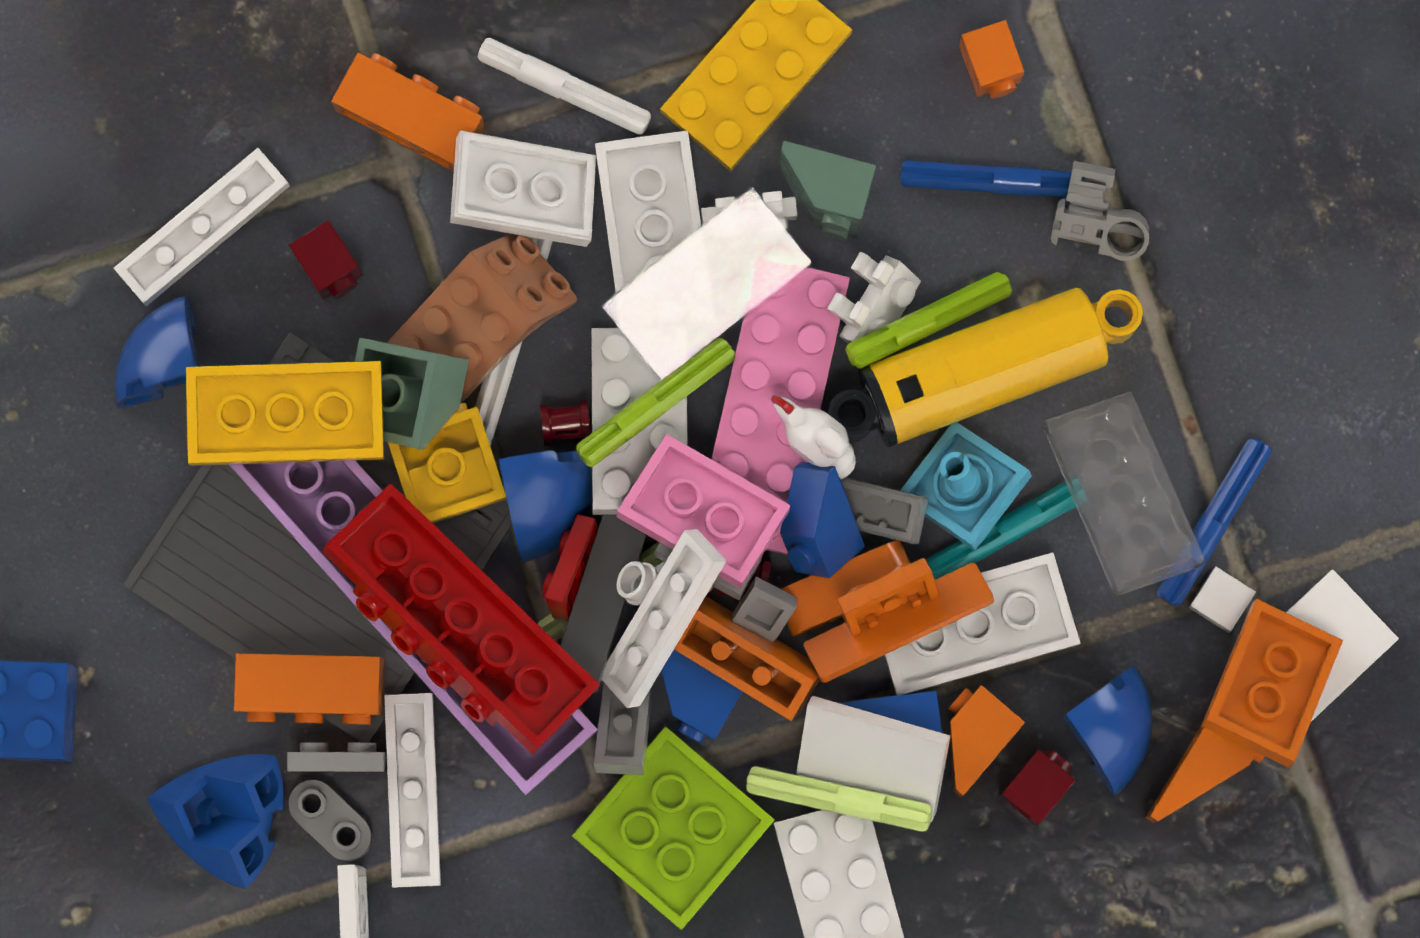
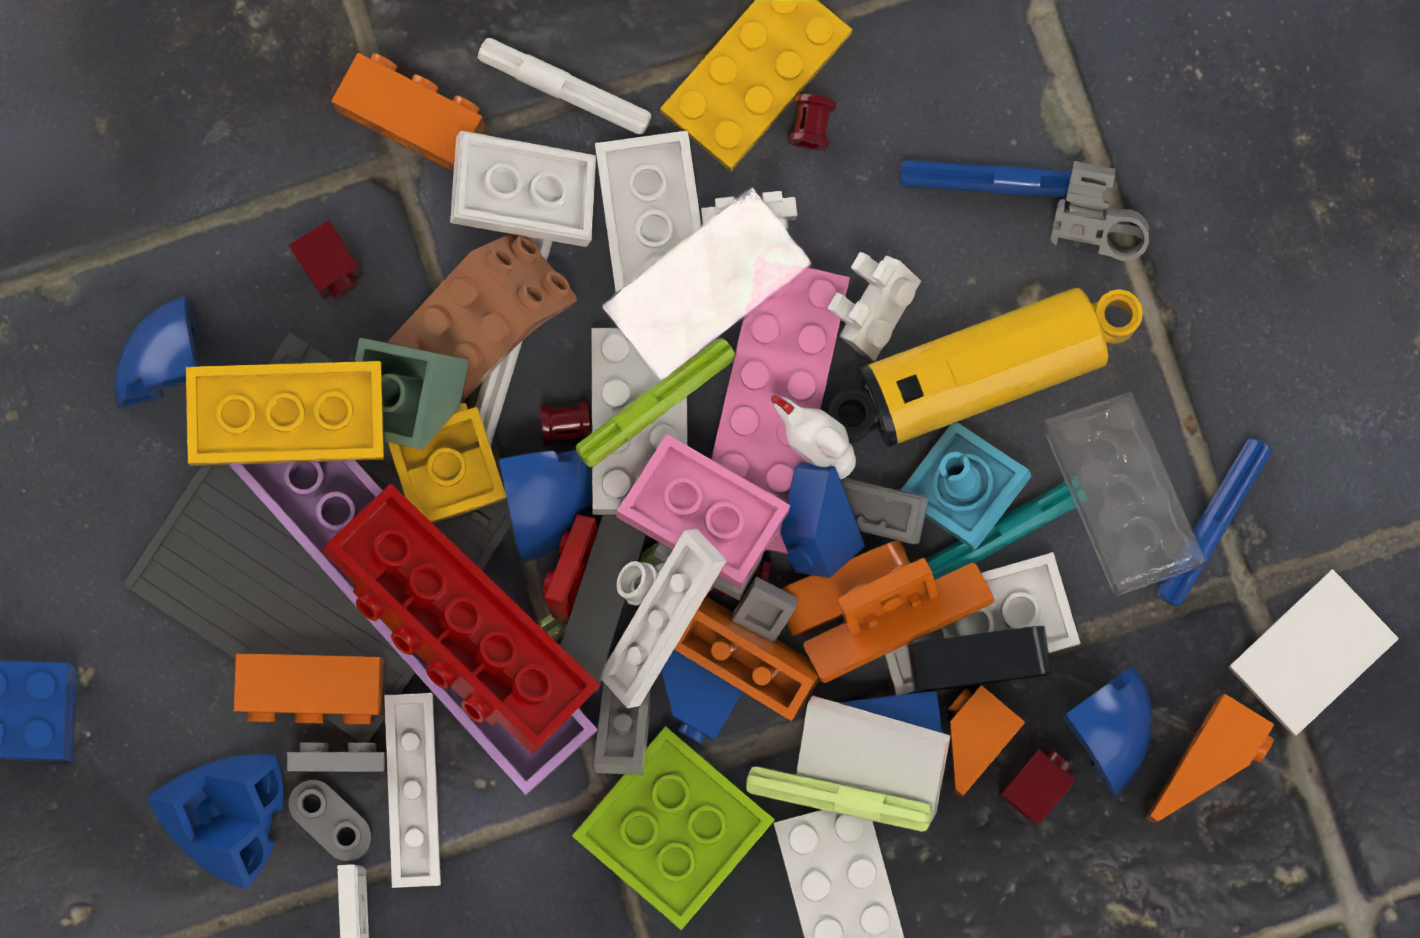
white plate [114,148,290,306] -> none
sand green slope [780,141,876,241] -> none
lime axle [846,272,1012,369] -> none
orange brick [959,20,1025,99] -> none
white tile [1188,566,1256,633] -> none
orange plate [1201,599,1343,768] -> none
none -> dark red bush [787,94,836,151]
none -> black beam [907,626,1052,693]

